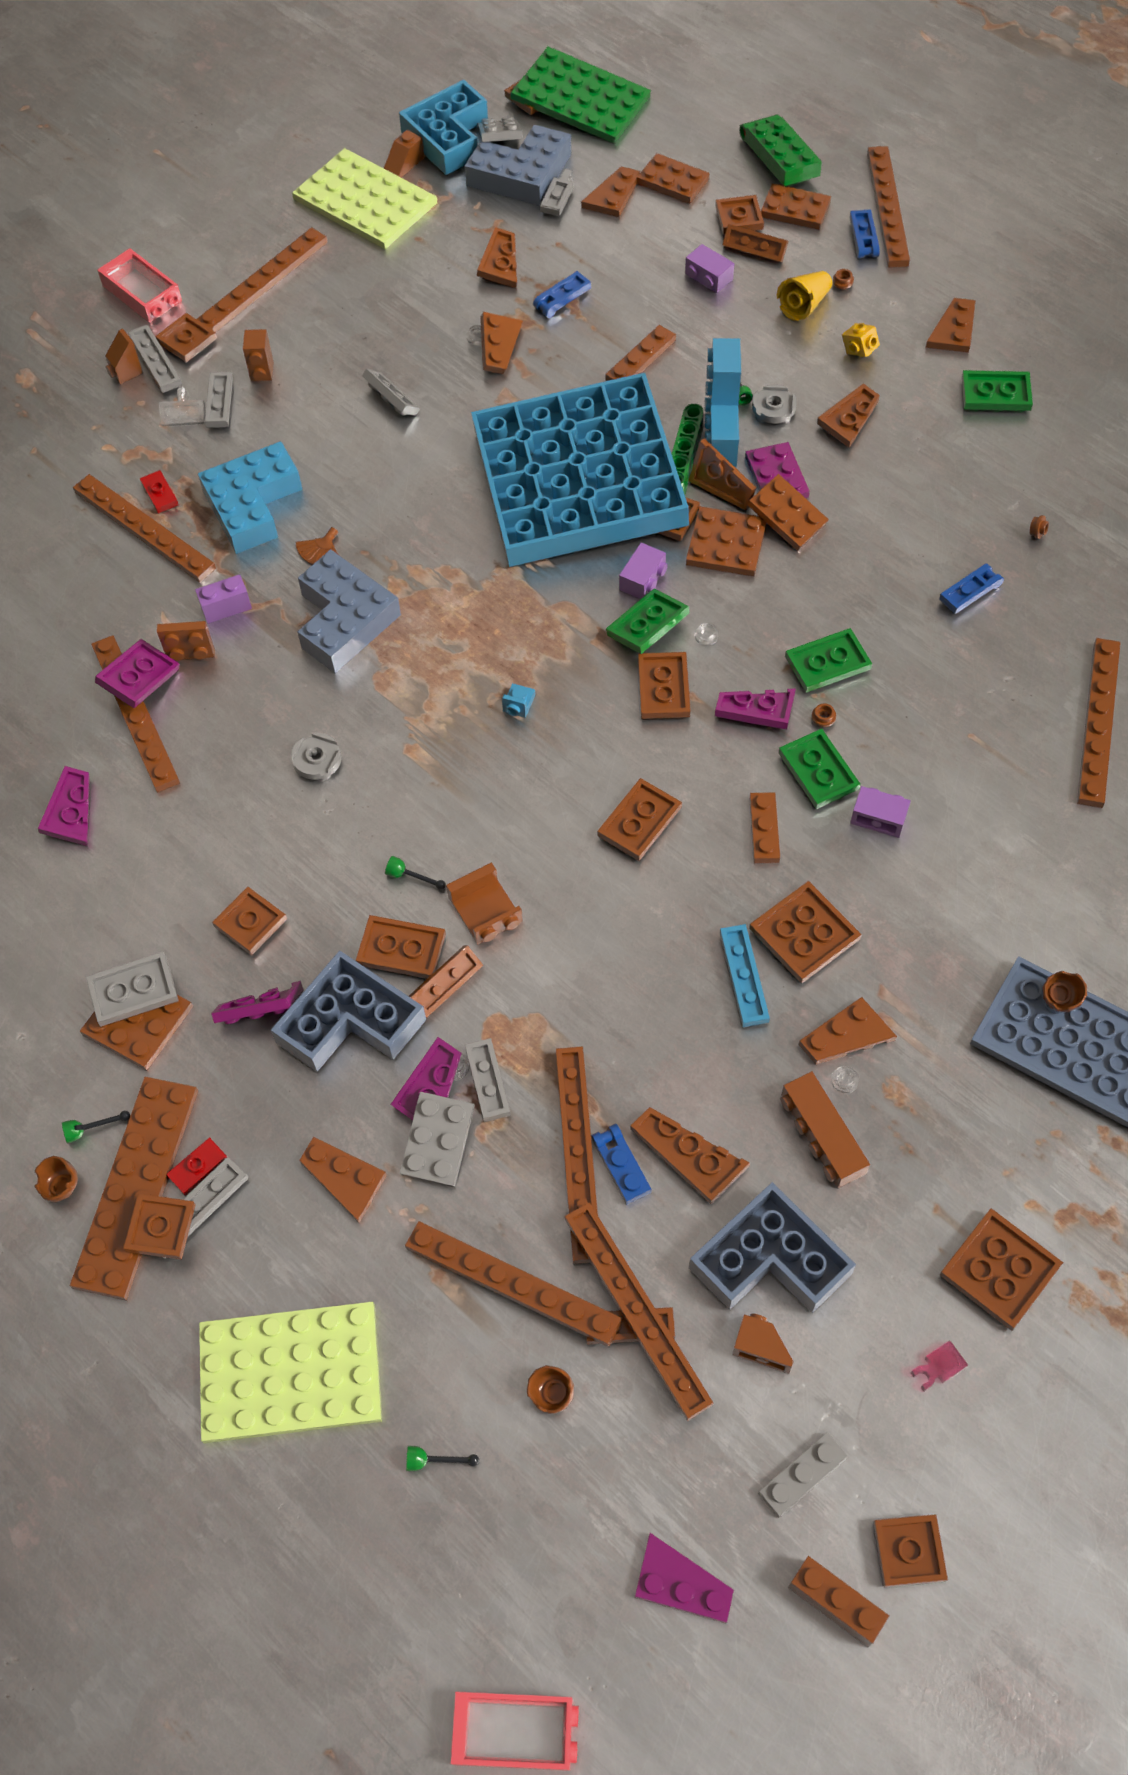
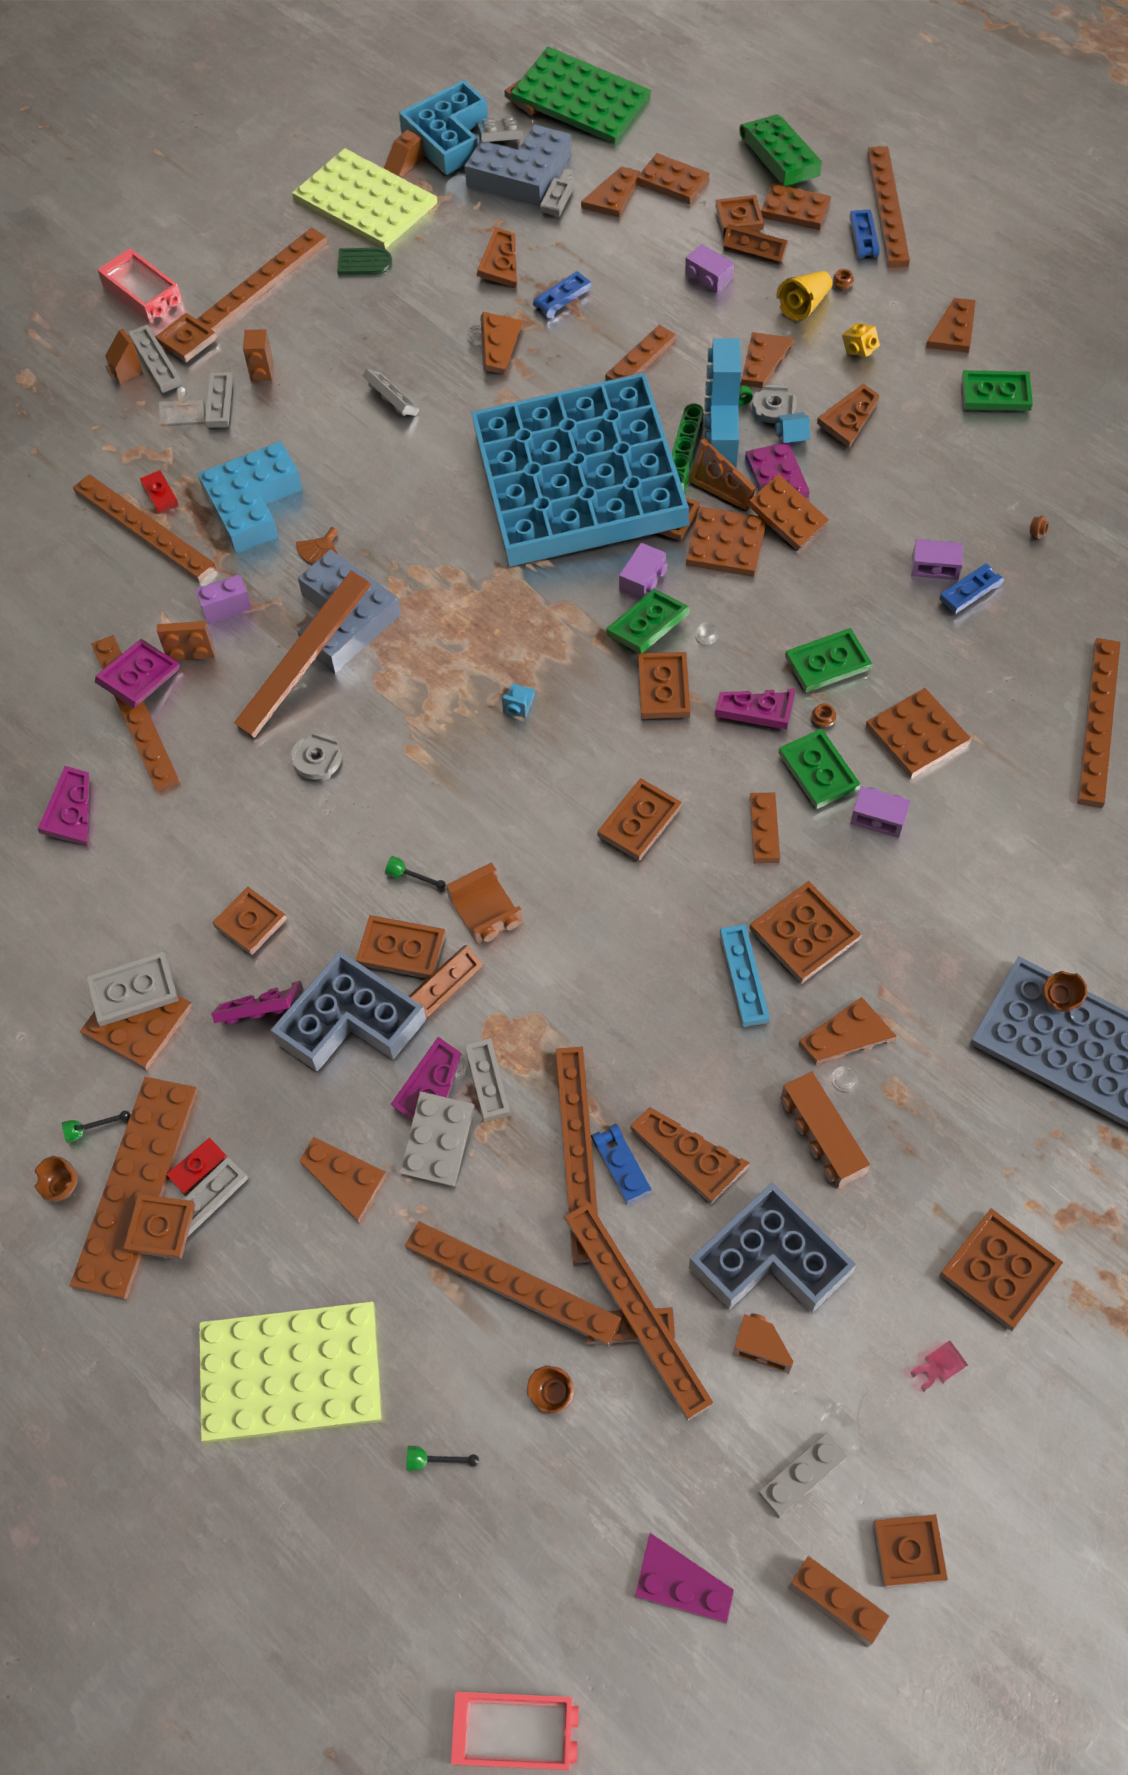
none -> dark orange tile [234,570,371,738]
none -> dark green window [337,247,392,275]
none -> dark orange wing [741,332,794,388]
none -> dark azure brick [775,412,810,443]
none -> dark orange plate [865,688,971,778]
none -> medium lavender brick [911,539,963,580]

